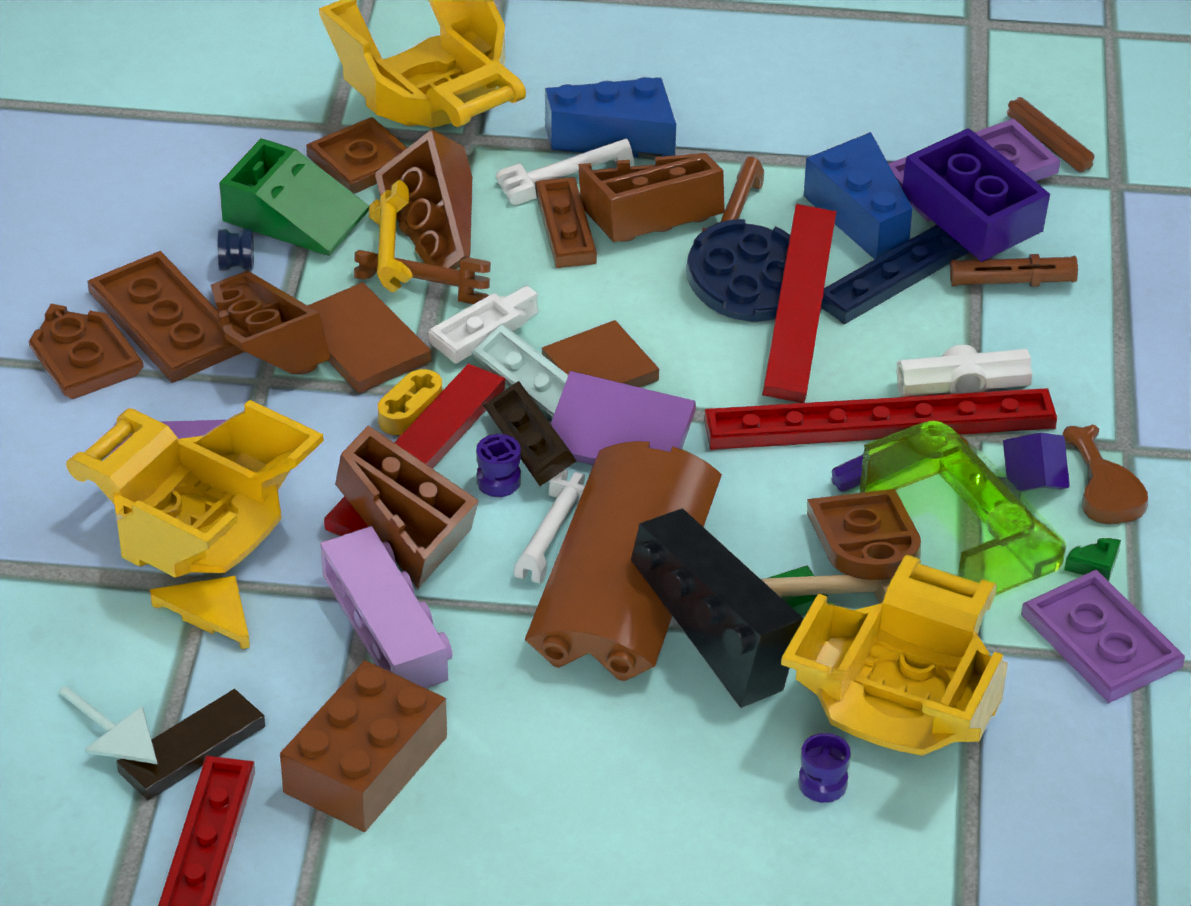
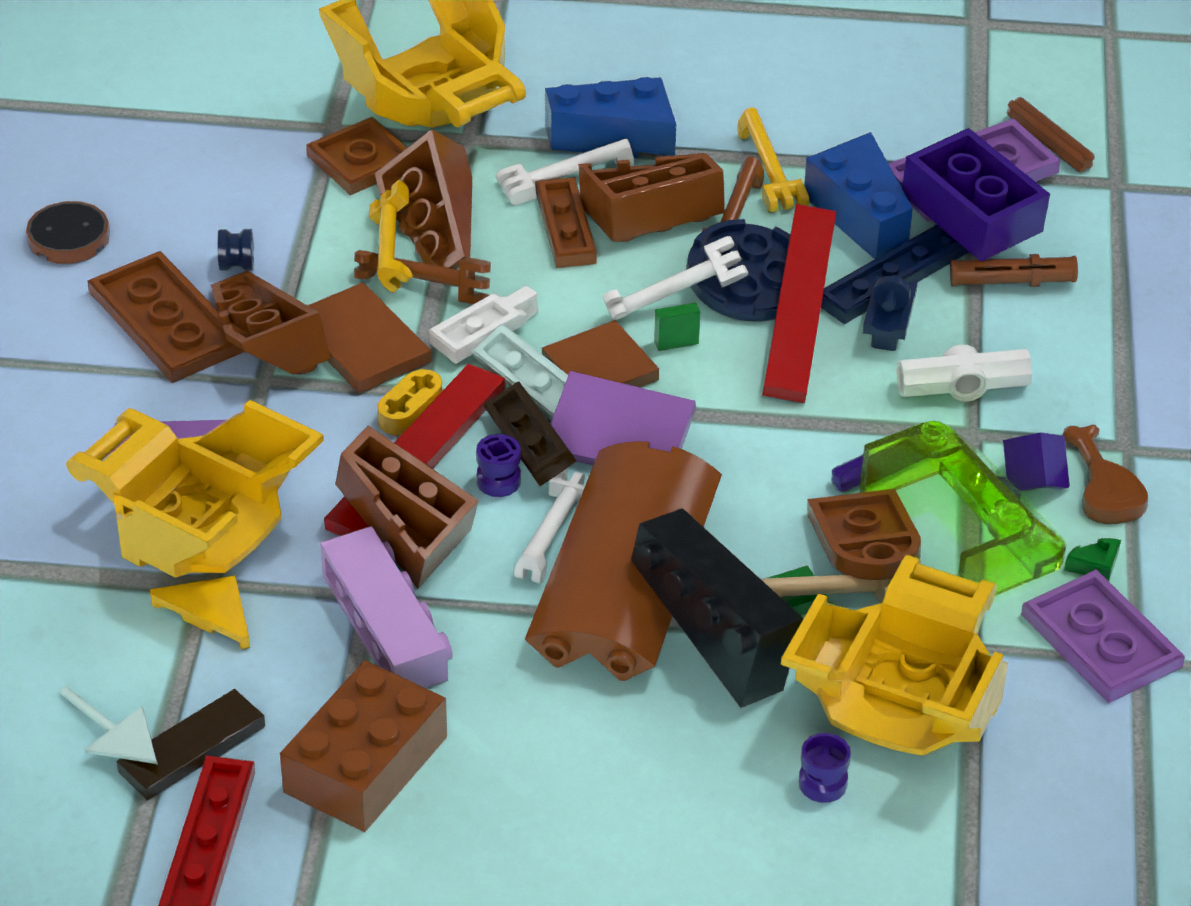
dark orange tile [29,304,144,399] -> none
green slope [219,138,369,256] -> none
red tile [704,388,1057,450] -> none
none -> black tile [26,201,110,263]
none -> white hinge [603,236,748,321]
none -> green tile [654,302,700,351]
none -> yellow hinge [737,108,809,213]
none -> dark blue hips [863,275,918,351]

